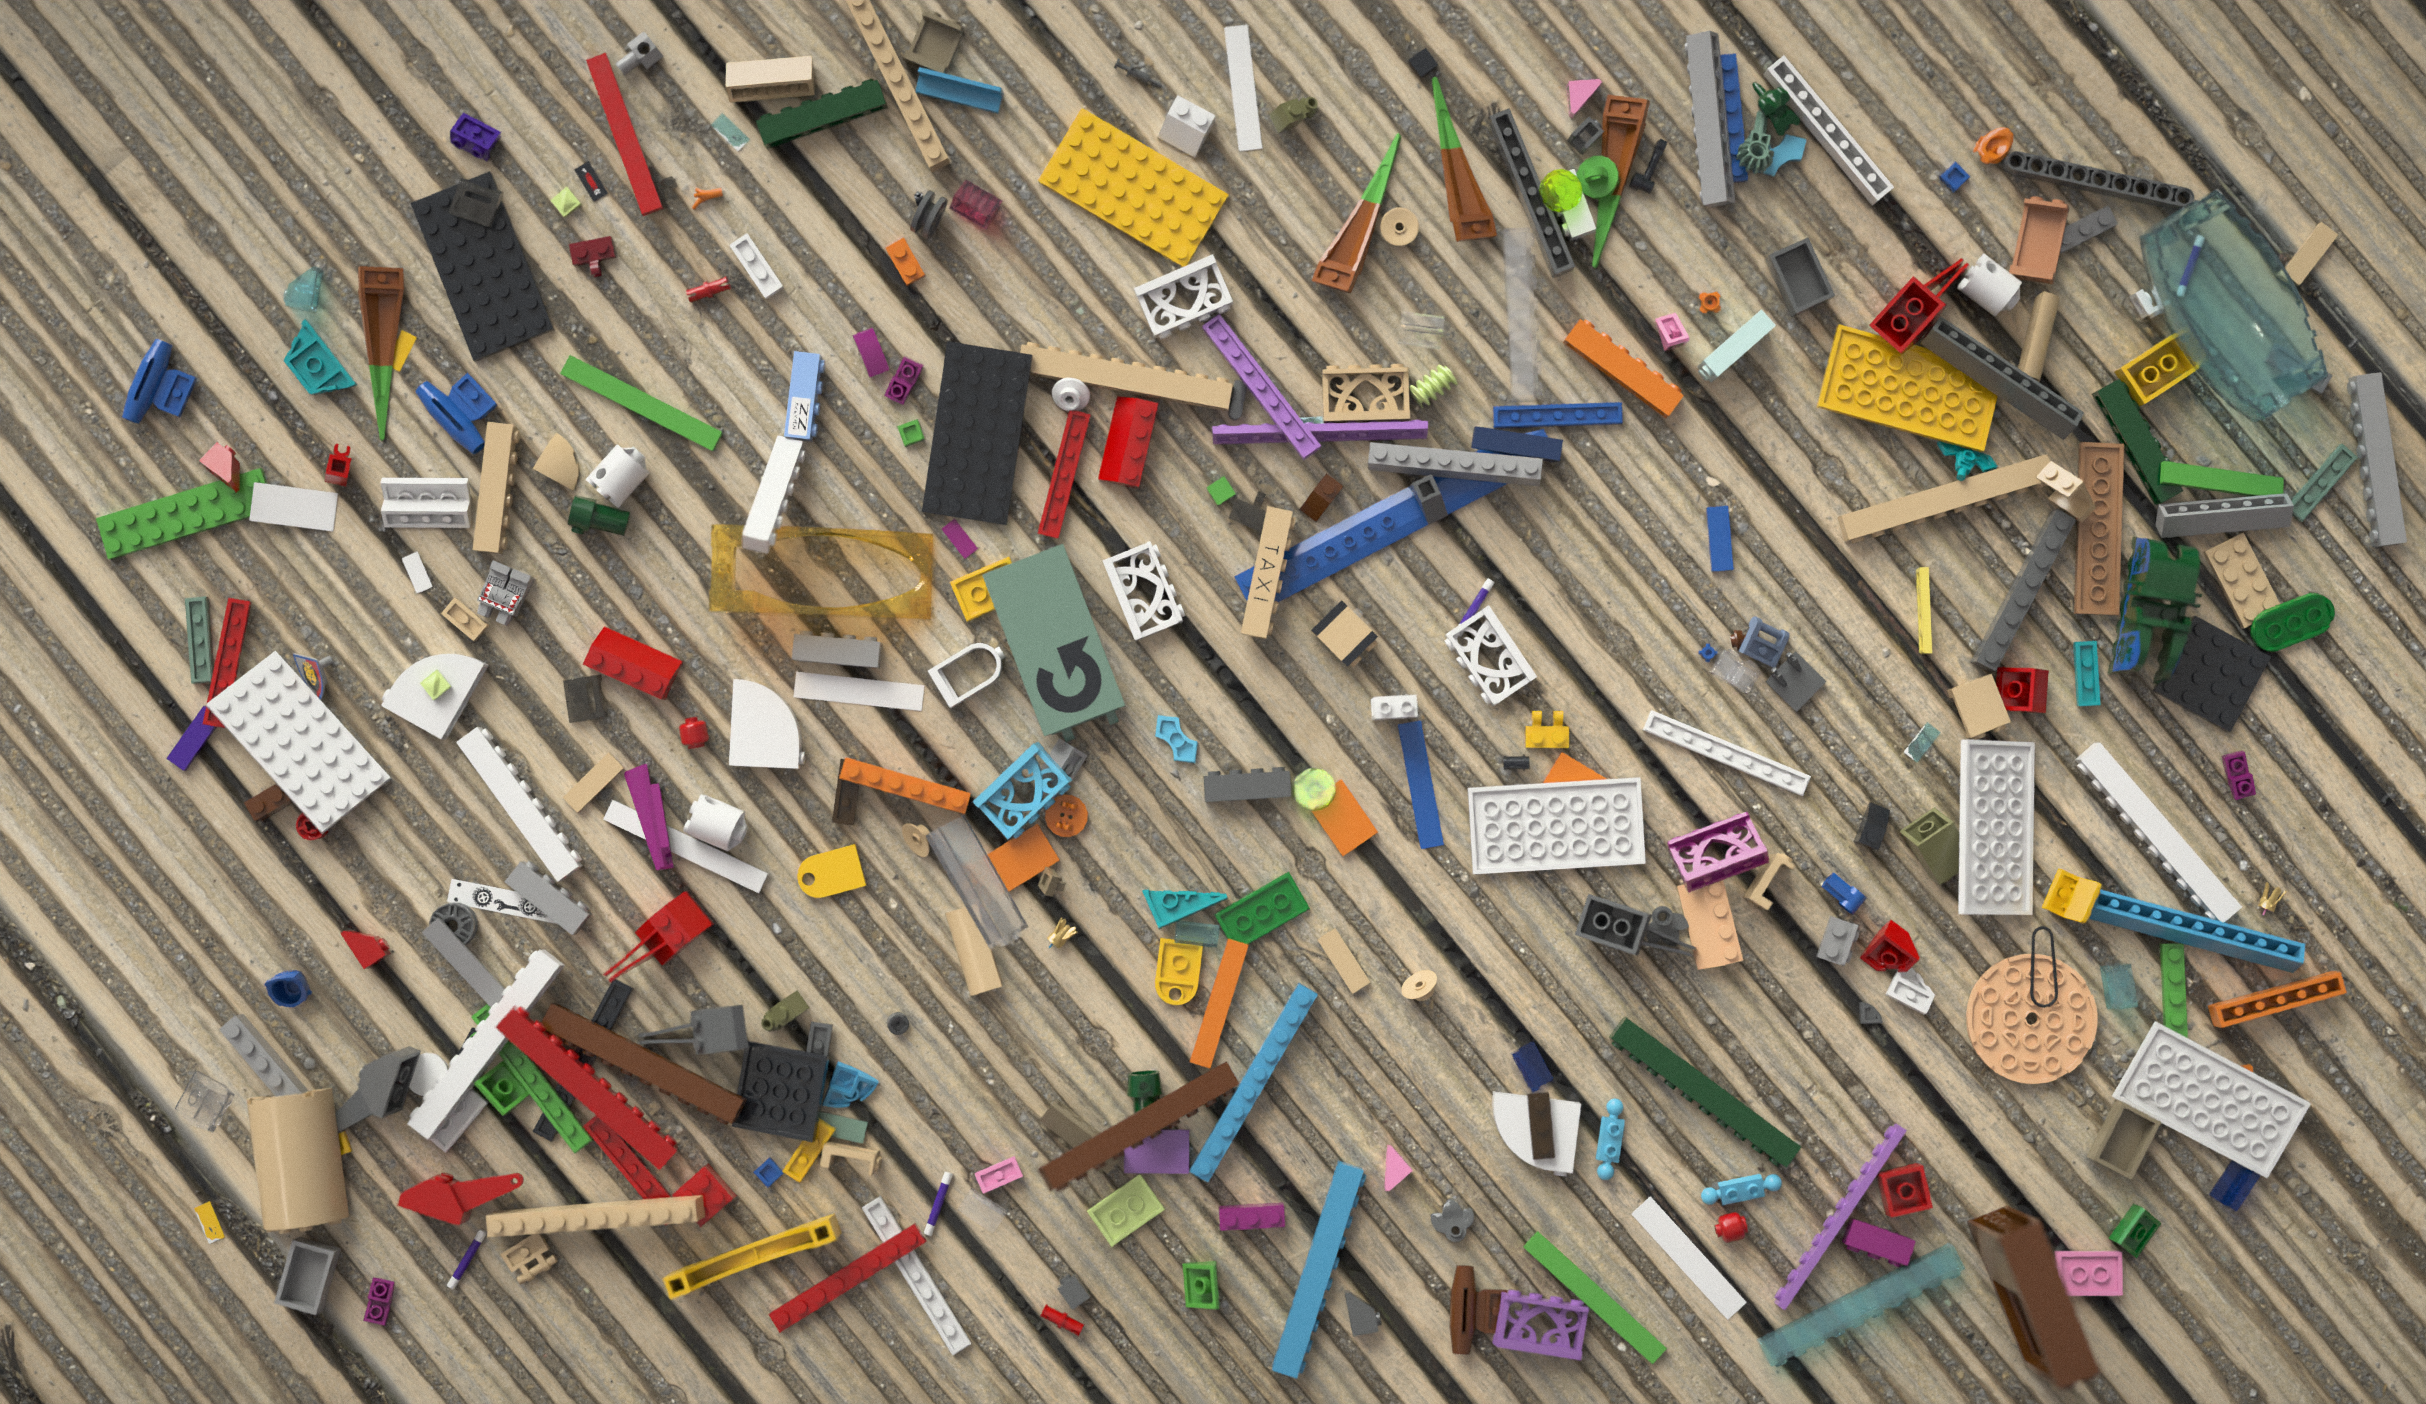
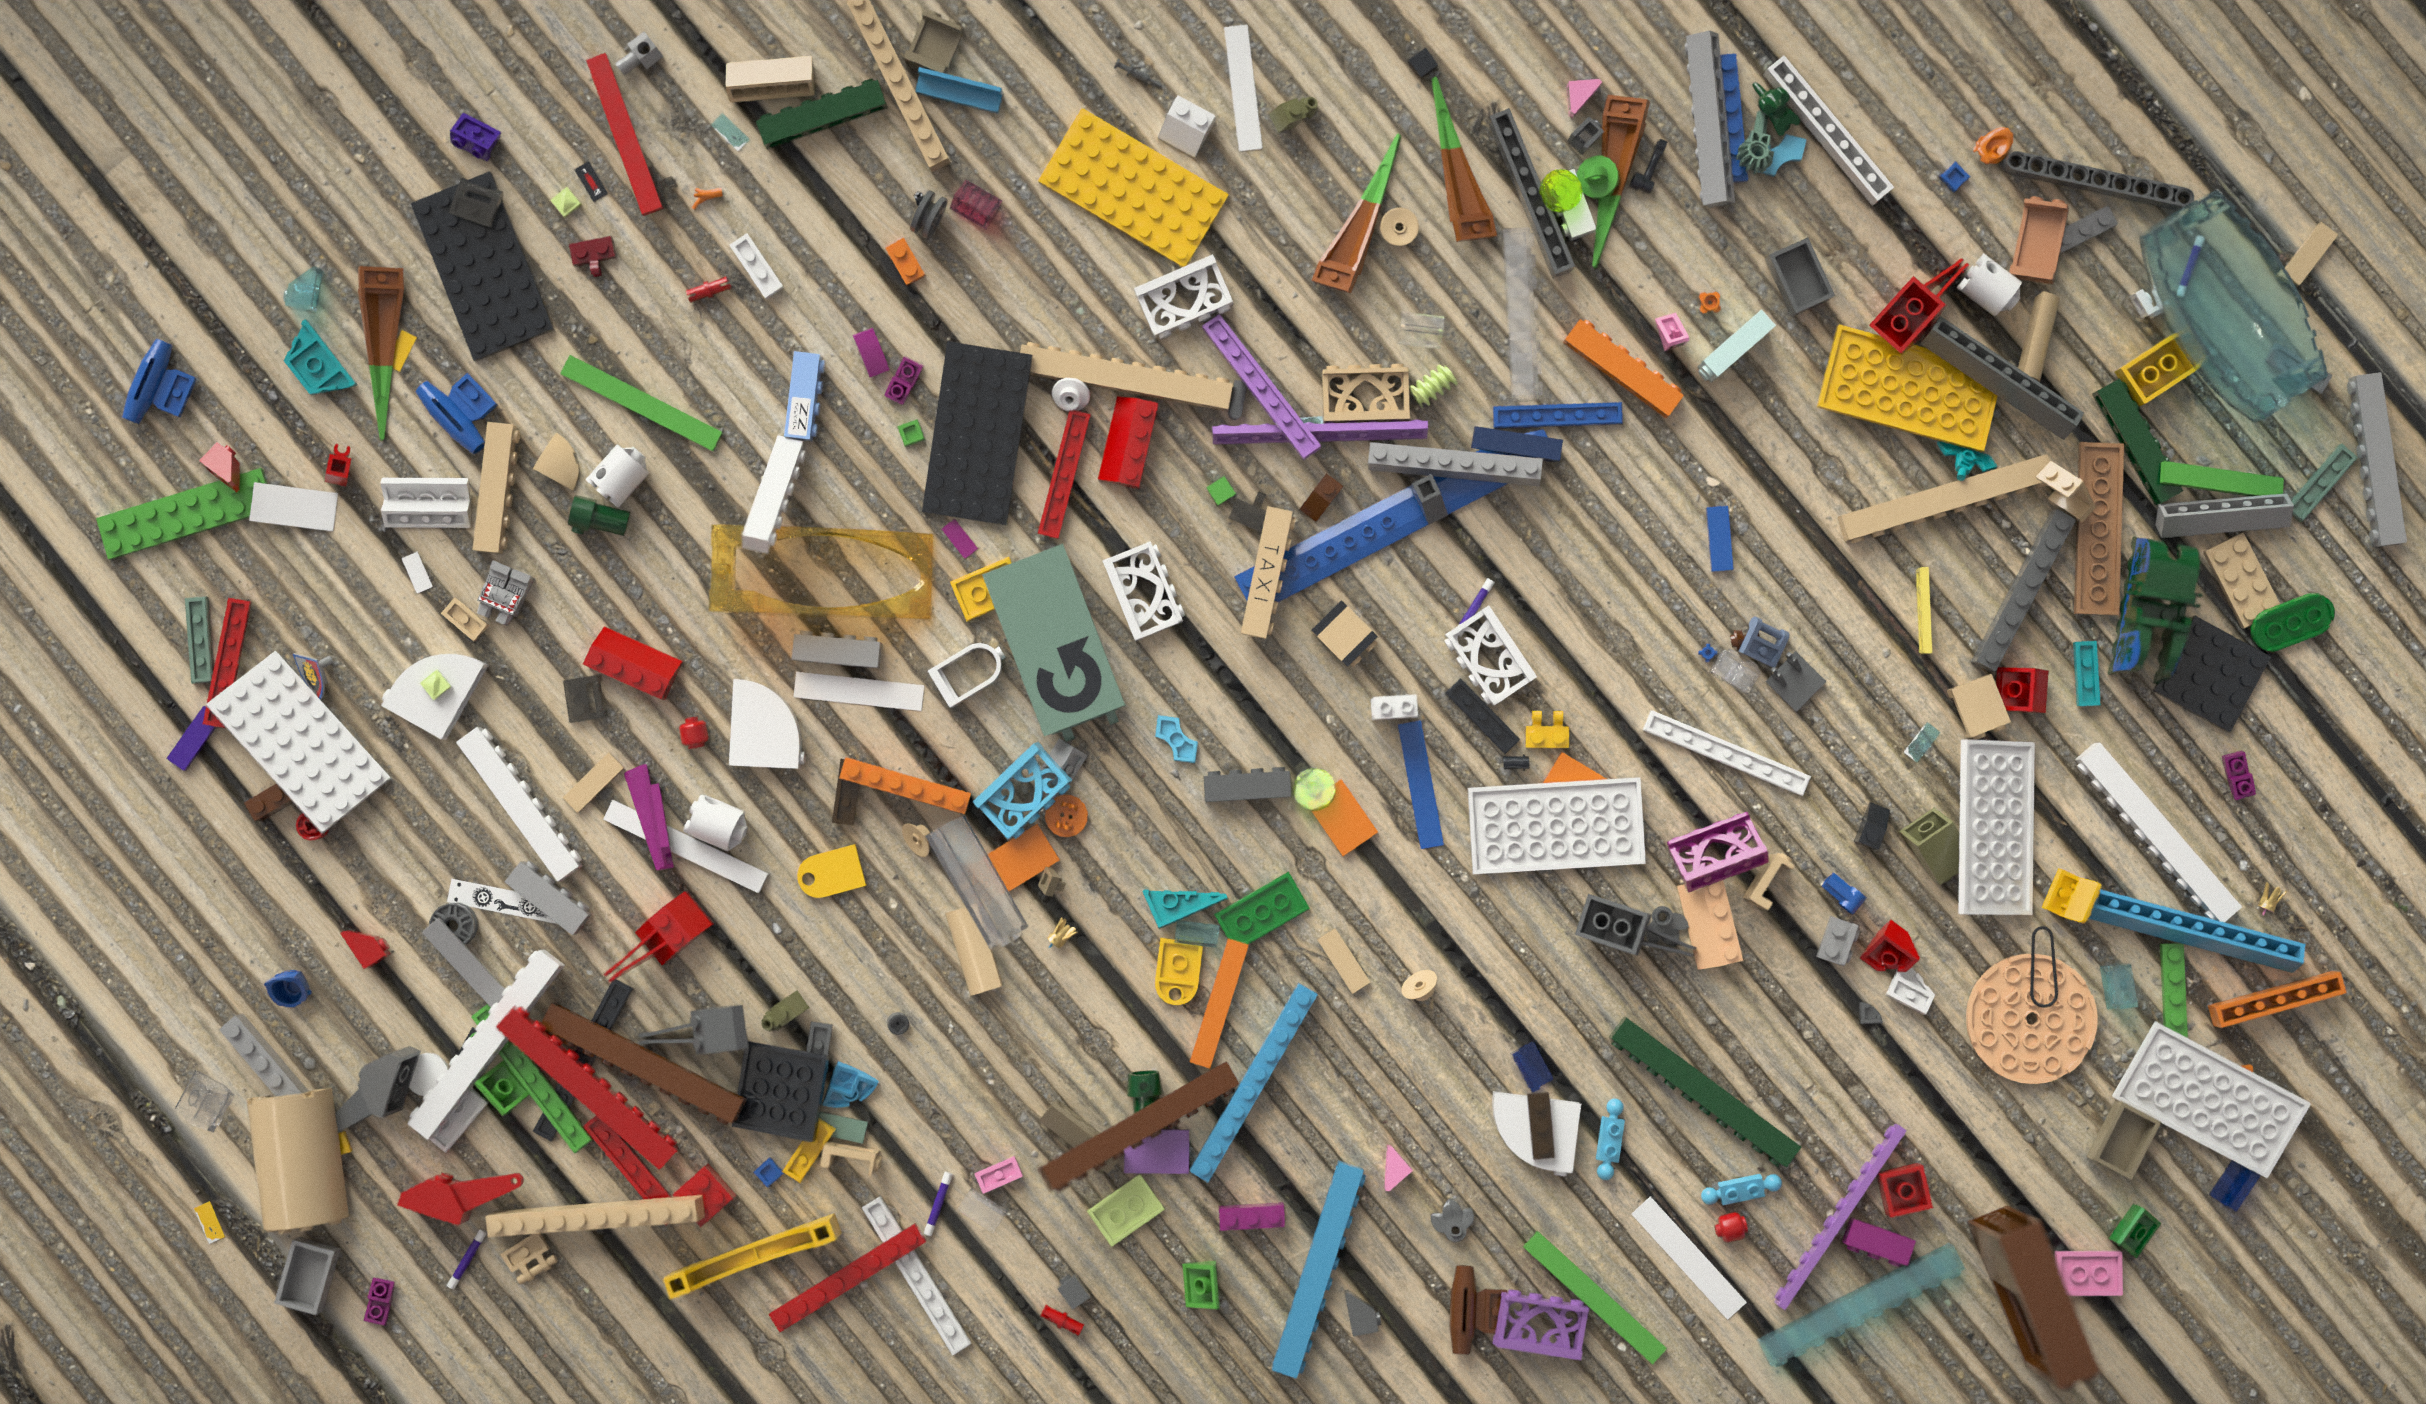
none -> black tile [1445,678,1521,755]

